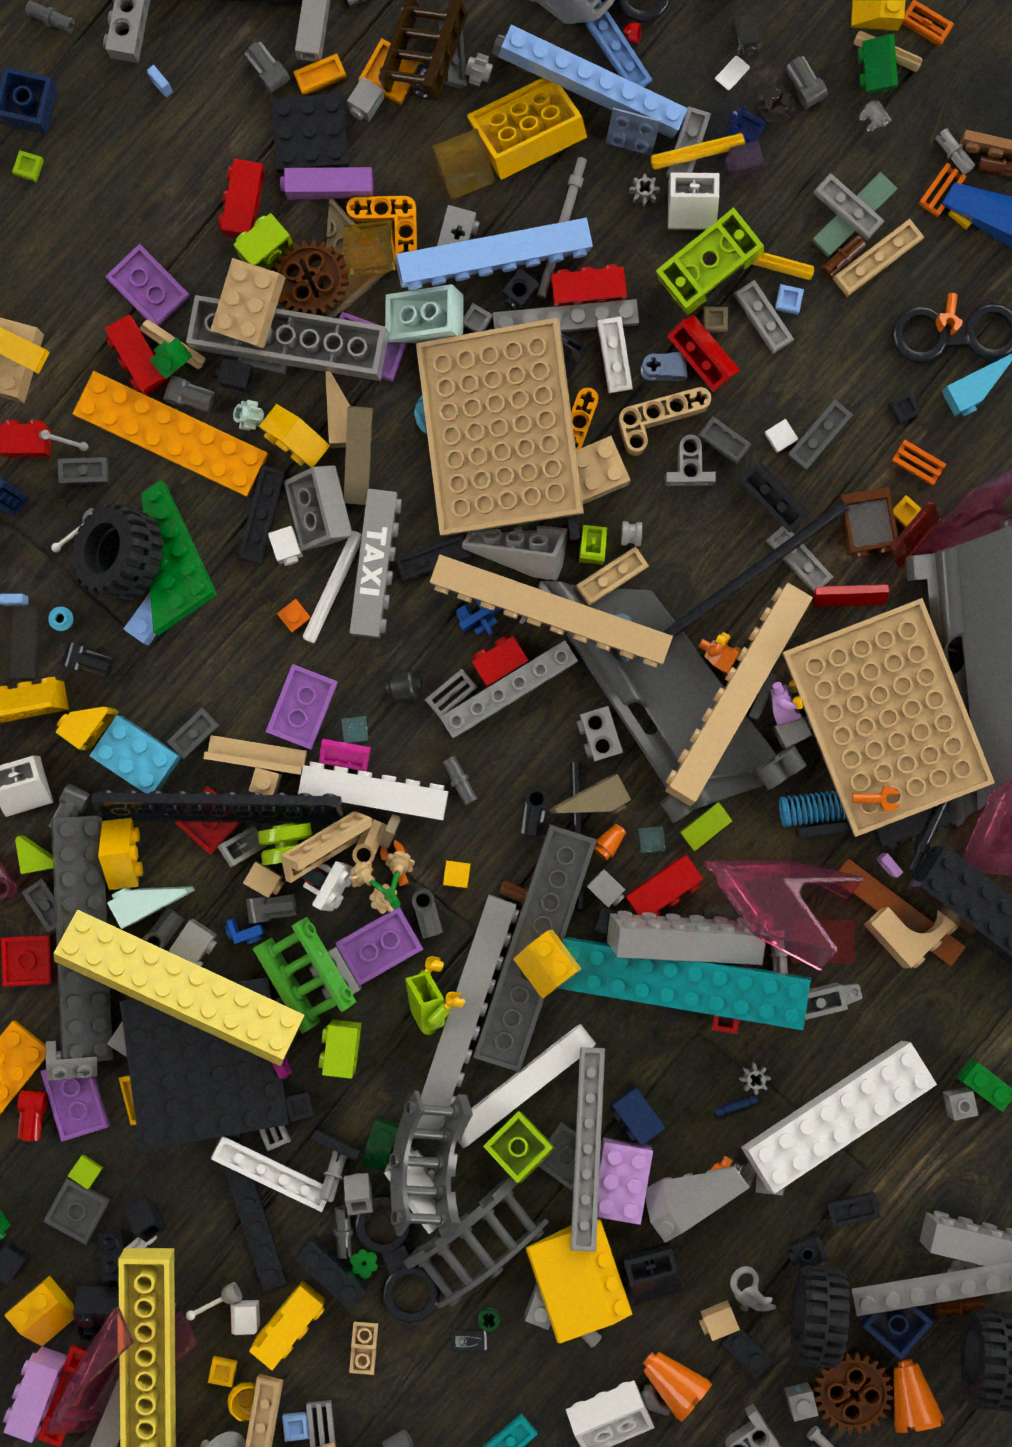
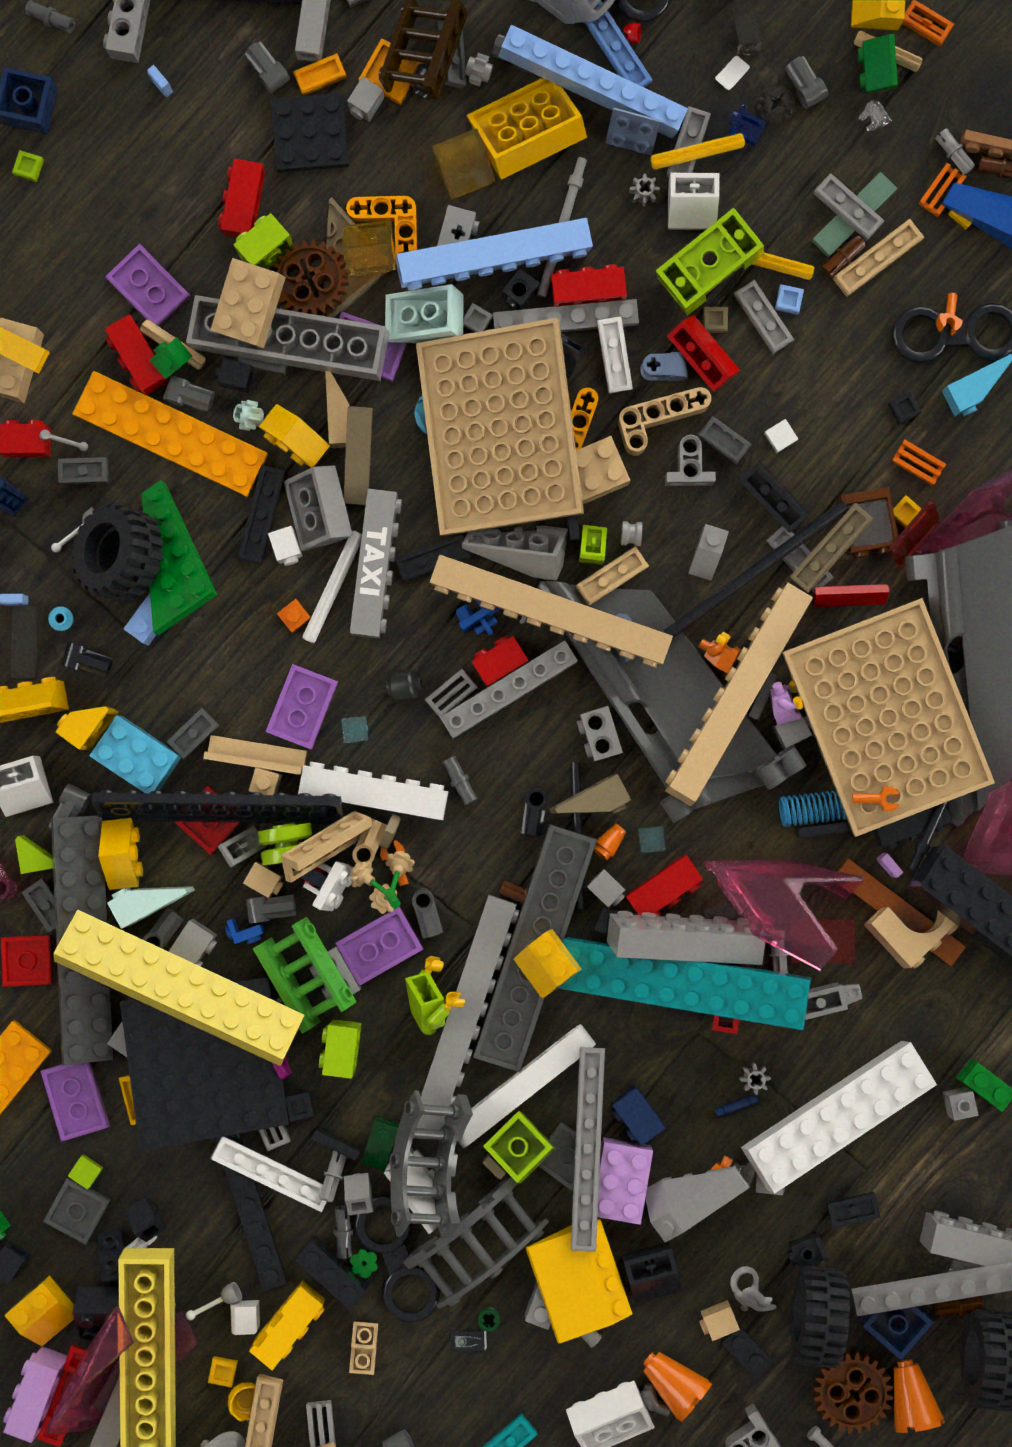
red piece [17,1090,48,1141] -> none
light grey bracket [46,1041,98,1080] -> none
medium lavender brick [280,167,373,200] -> none
light blue tile [282,1411,309,1442] -> none
dark pink plate [319,739,371,772] -> none
yellow tile [443,860,470,888] -> none
lime slope [679,802,732,851] -> none
clear purple brick [725,140,765,179] -> none
light grey brick [784,1382,819,1422] -> none
dark grey plate [787,399,853,471] -> none
none -> dark tan tile [483,1152,507,1179]
none -> light grey slope [688,524,729,581]
none -> dark tan tile [790,503,874,593]

